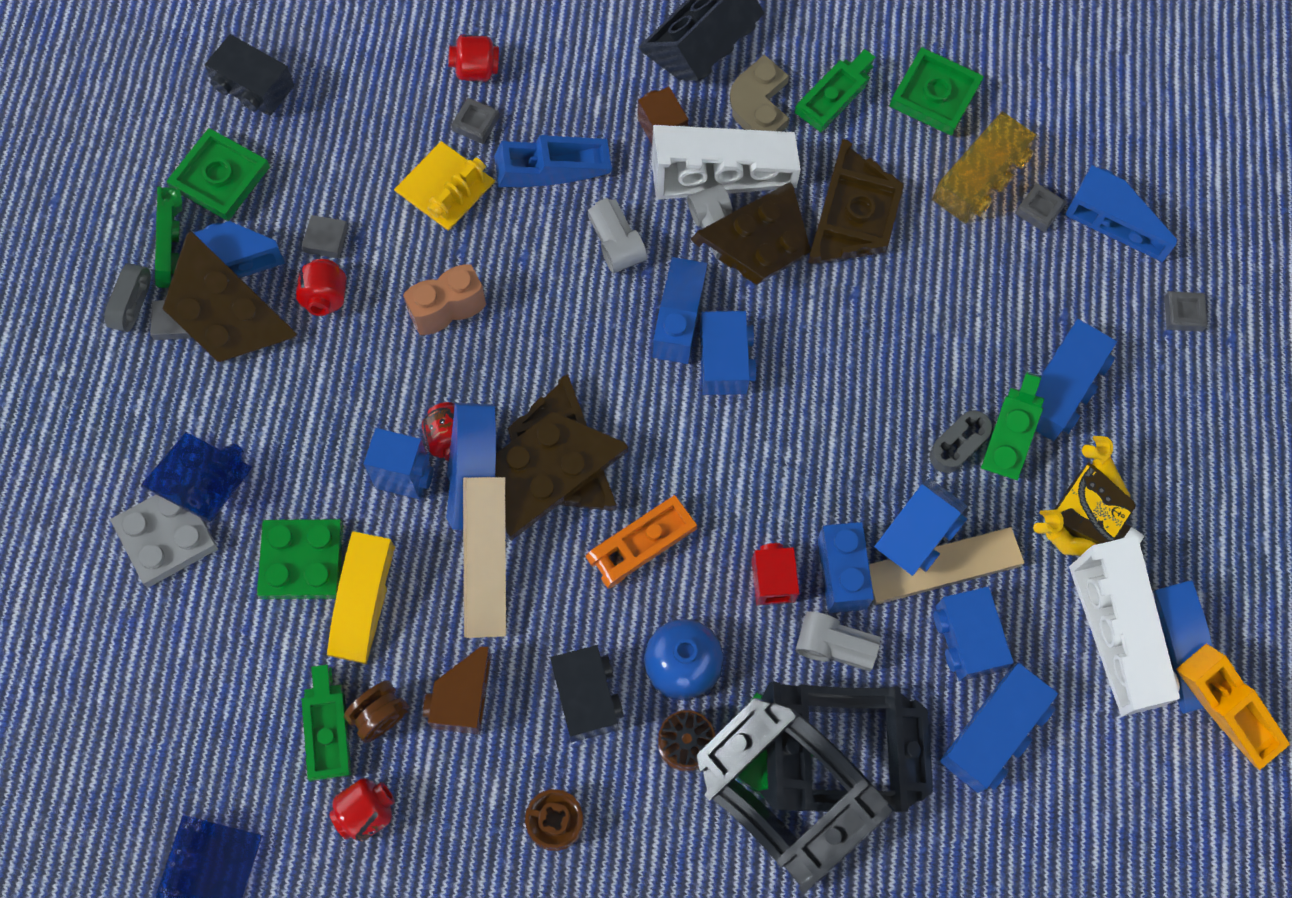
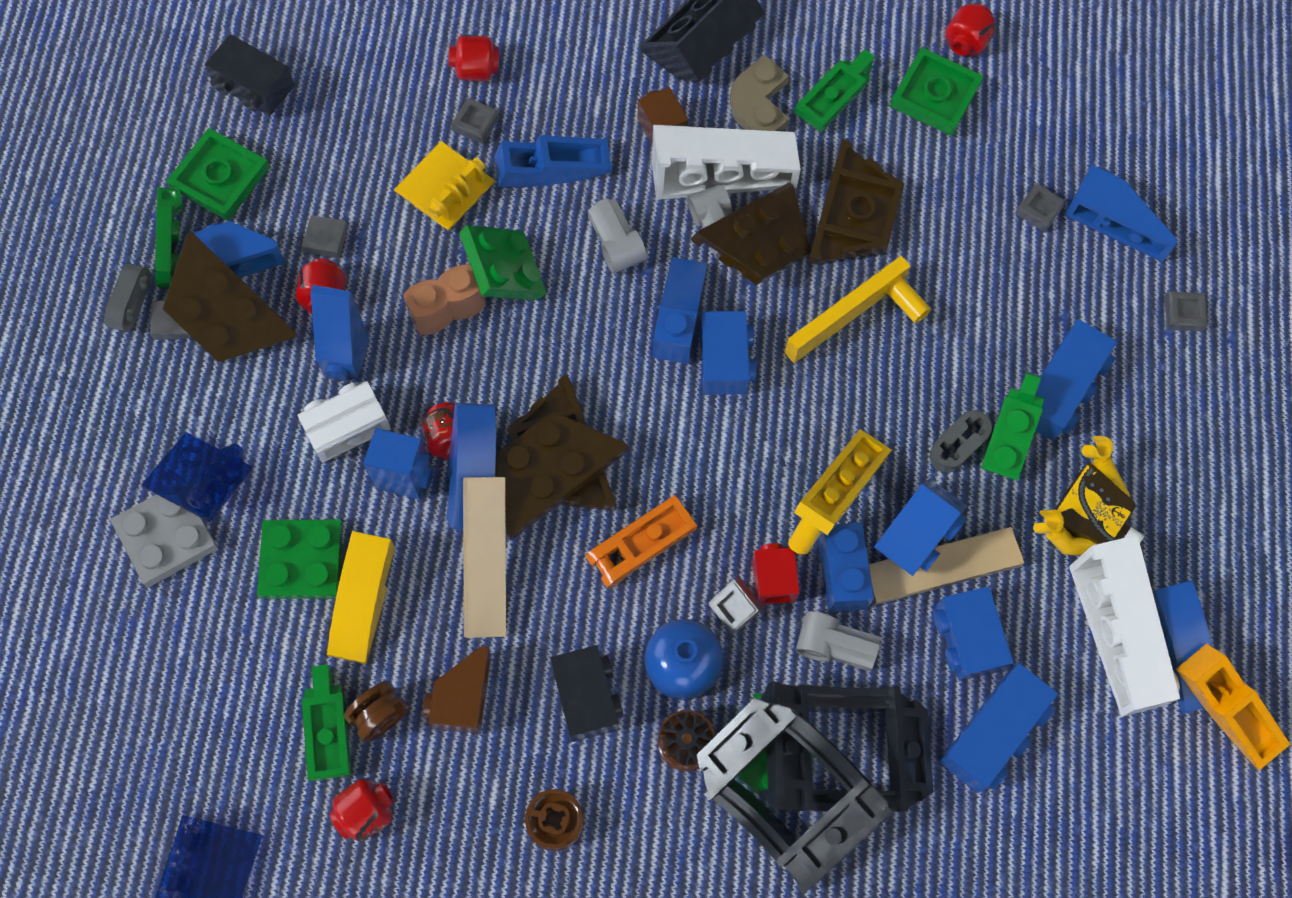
clear yellow brick [932,111,1037,224] -> none
none -> white brick [298,381,391,463]
none -> blue slope [311,285,370,381]
none -> green plate [459,225,547,300]
none -> tile [708,577,764,634]
none -> yellow piece [785,256,931,363]
none -> yellow piece [788,429,892,555]
none -> red head [945,4,997,56]

